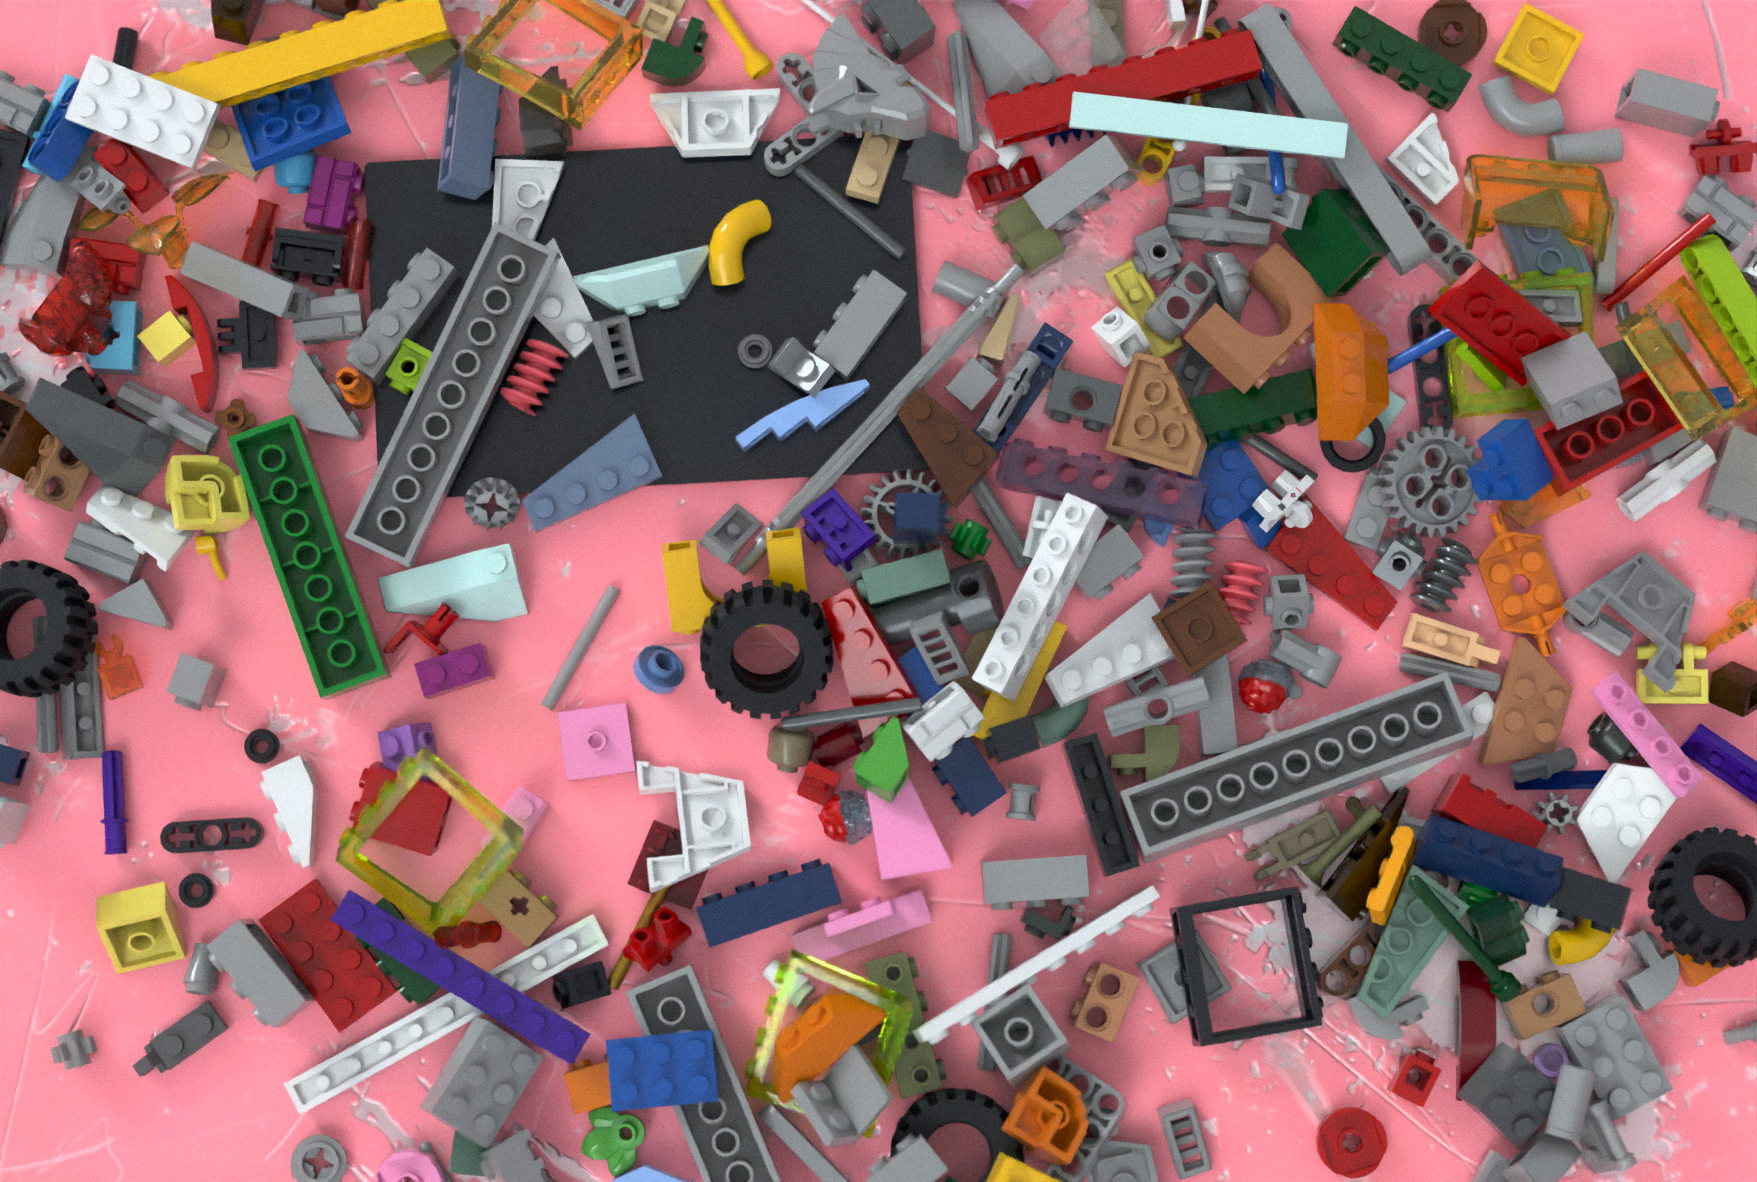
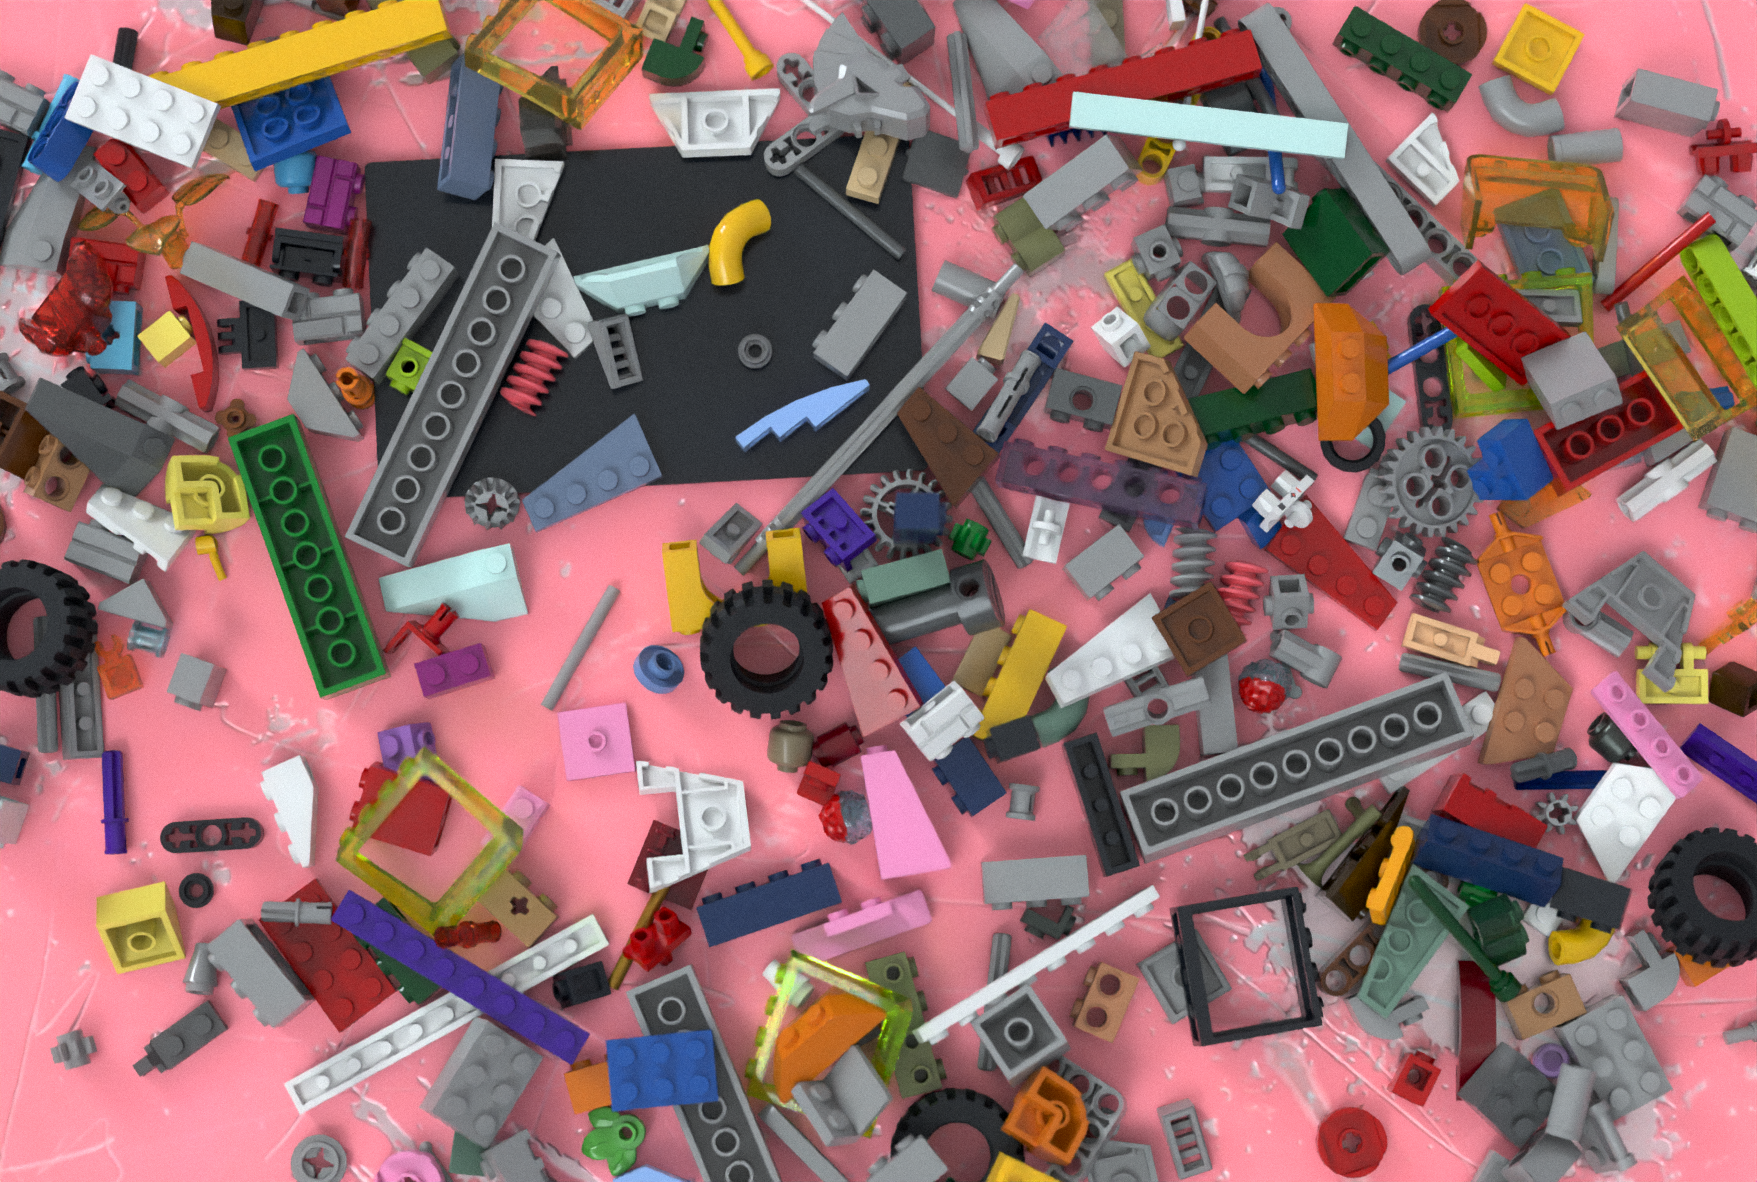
black plate [244,729,280,764] -> none
light grey slope [766,337,835,398] -> none
dark grey bar [782,697,922,731] -> none
bright green slope [853,716,910,804] -> none
light grey slope [909,610,970,685] -> none
white brick [972,493,1108,702] -> none
none -> clear light blue bush [127,621,170,658]
none -> light grey axle [261,899,332,926]

